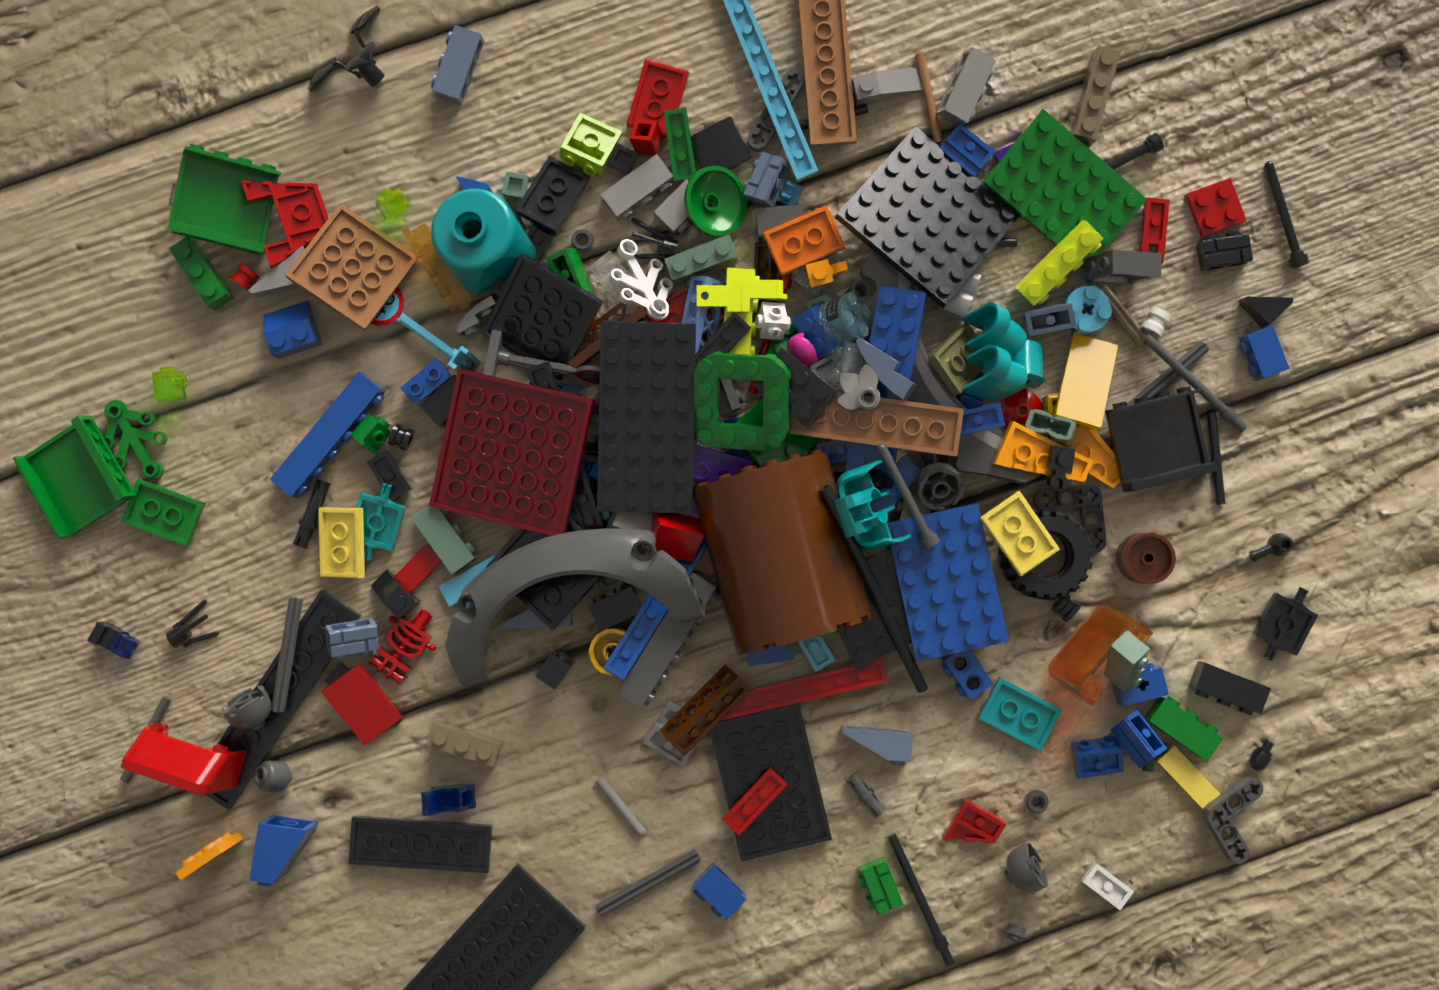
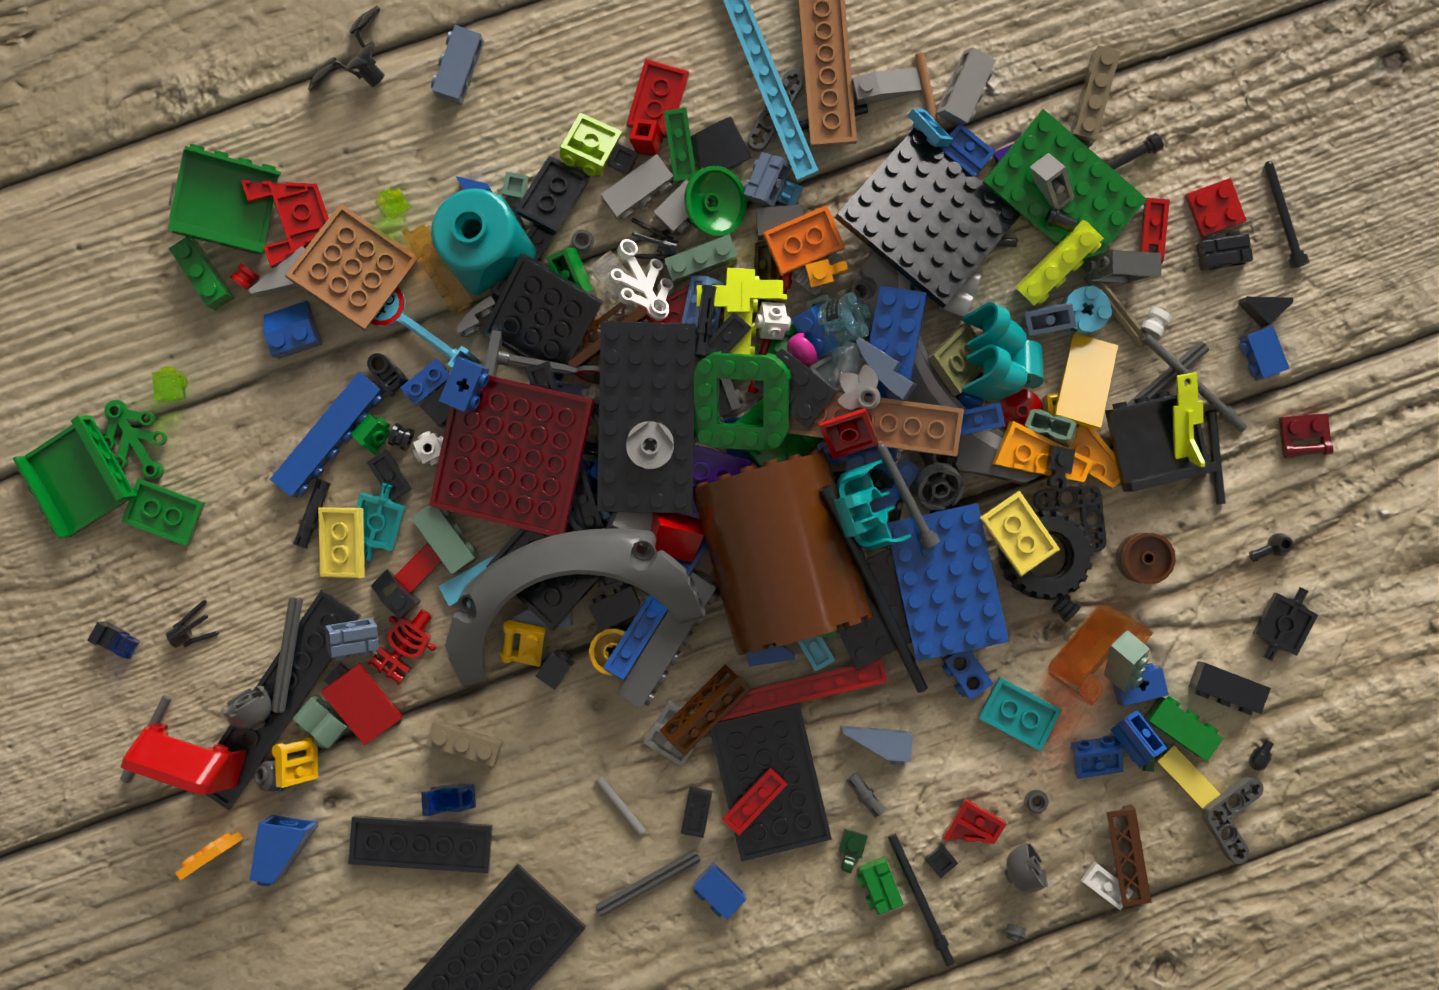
none -> yellow plate [272,736,318,788]
none -> sand green brick [293,695,349,749]
none -> black piece [367,353,409,397]
none -> white brick [413,431,443,466]
none -> blue brick [439,357,490,413]
none -> yellow plate [500,620,546,667]
none -> light grey plate [626,421,674,469]
none -> black plate [681,786,712,838]
none -> black pin [694,285,717,358]
none -> red slope [819,408,878,459]
none -> dark green plate [838,828,868,873]
none -> dark azure plate [907,108,954,147]
none -> black tile [925,844,958,878]
none -> light grey slope [1030,153,1075,210]
none -> black pin [1045,209,1077,233]
none -> reddish brown fence [1106,805,1152,907]
none -> neon yellow piece [1173,372,1205,467]
none -> dark red plate [1279,413,1334,458]

